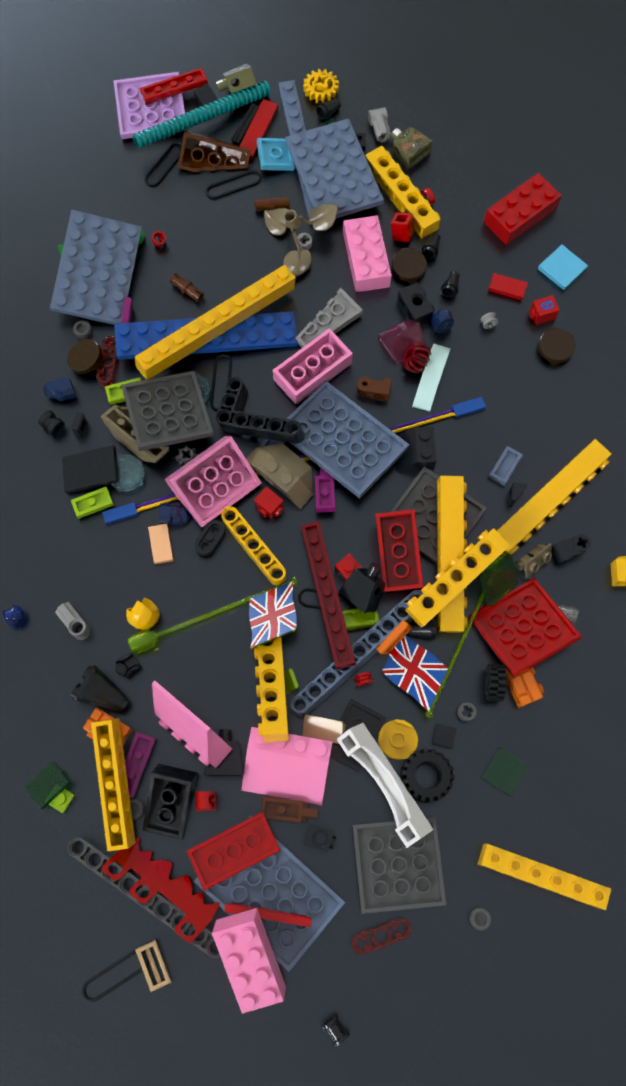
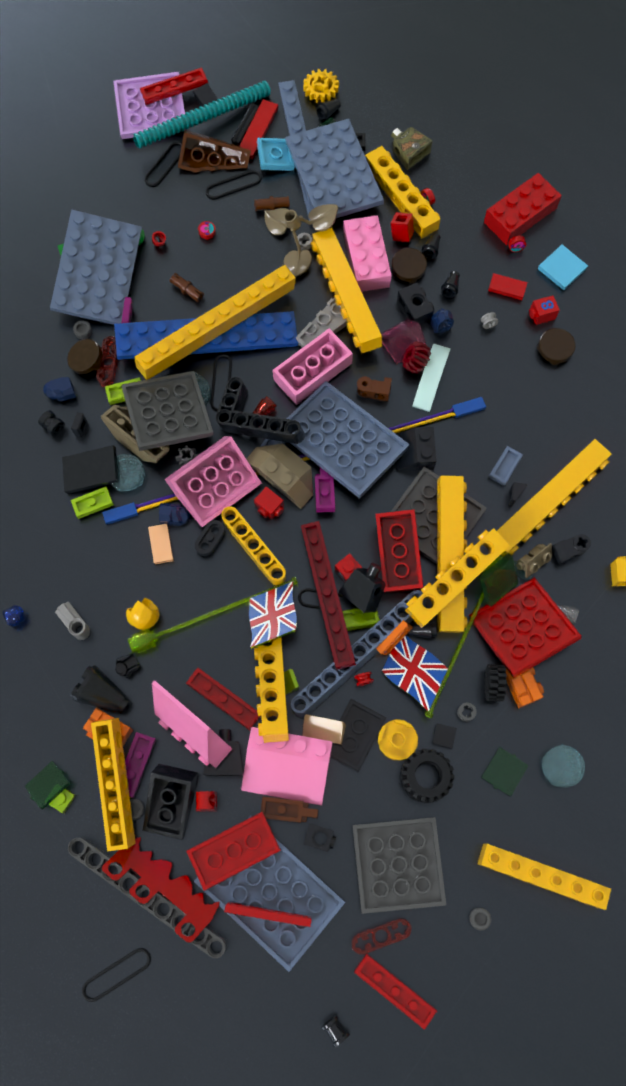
tan tile [135,939,171,992] -> none
bright pink brick [212,908,286,1014] -> none
olive torso [216,63,256,93] -> none
white arch [337,723,434,848] -> none
light grey piece [368,107,391,143] -> none
none -> red tile [186,668,261,731]
none -> tile [198,221,216,239]
none -> clear red cone [253,396,277,416]
none -> yellow brick [311,228,382,354]
none -> red tile [354,953,437,1030]
none -> red tile [508,235,527,252]
none -> clear light blue tile [542,745,585,787]

